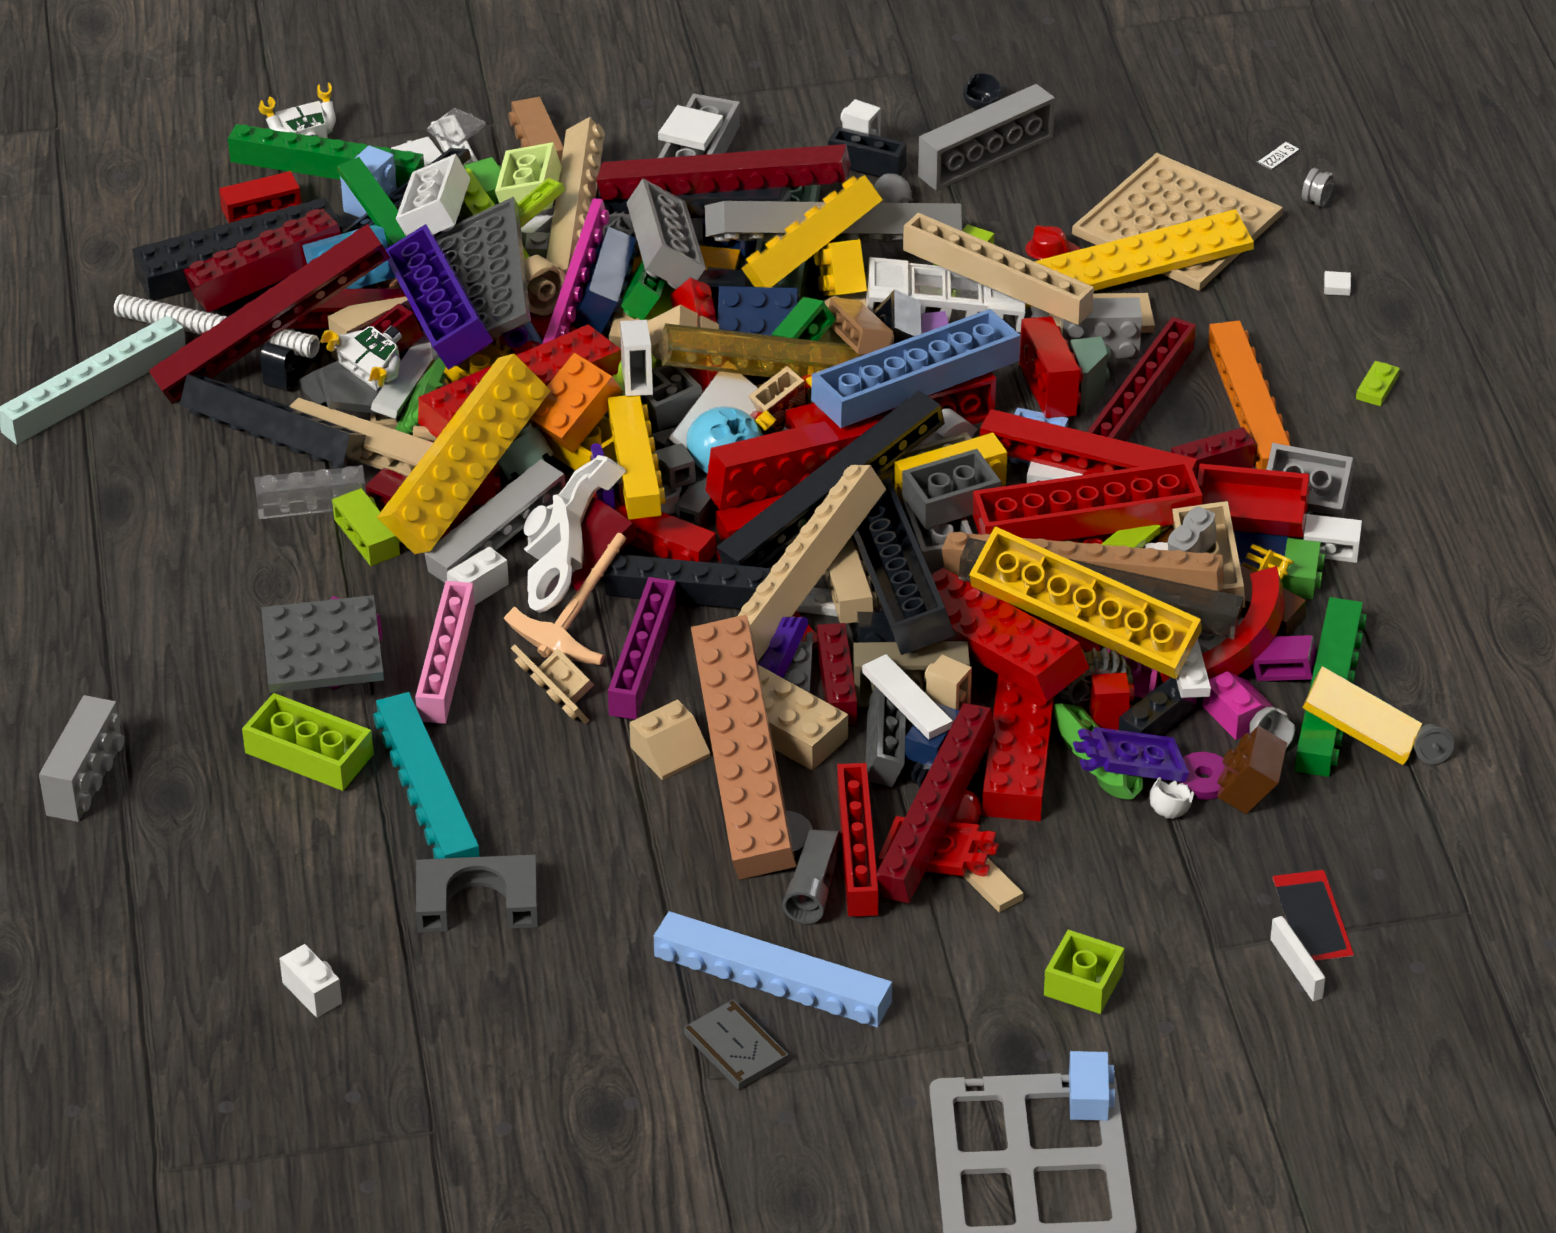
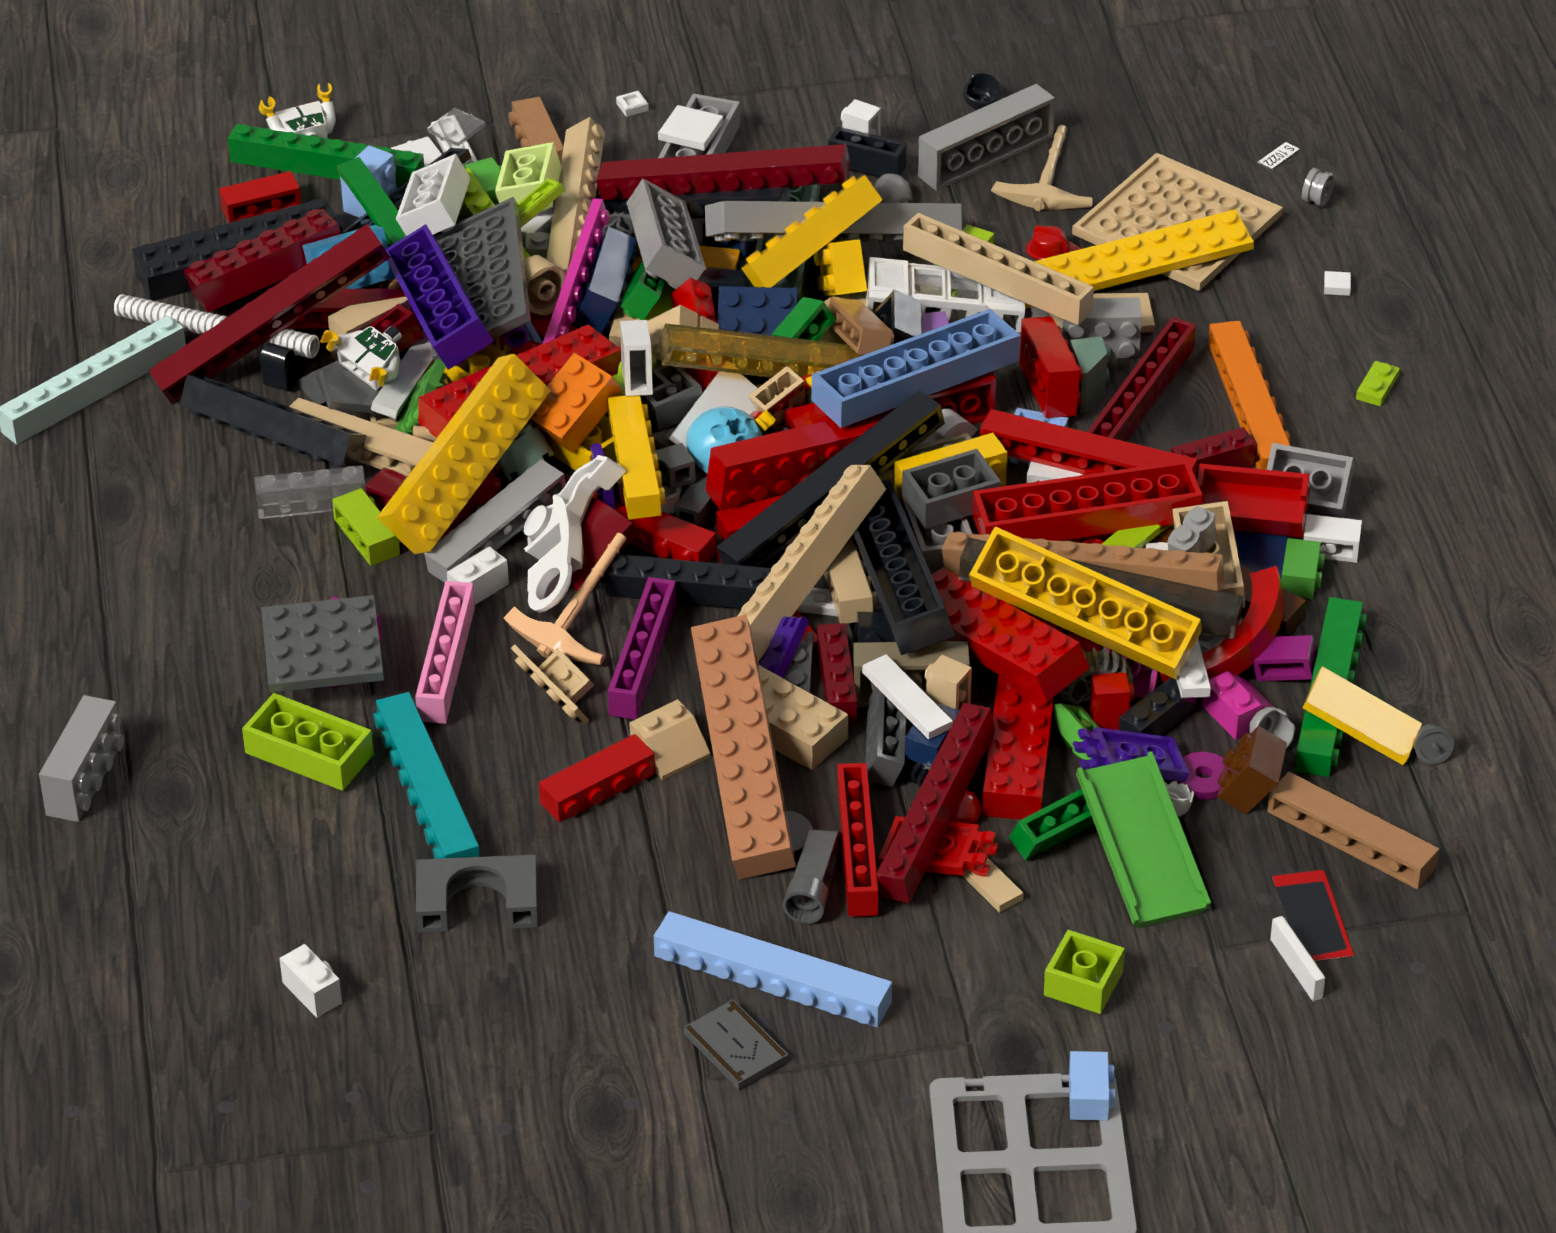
yellow arm [1242,544,1294,585] -> none
none -> red brick [539,734,655,823]
none -> white tile [616,91,648,117]
none -> tan piece [991,125,1092,211]
none -> green brick [1009,789,1095,861]
none -> bright green ladder [1076,752,1211,928]
none -> medium nougat brick [1268,772,1439,890]

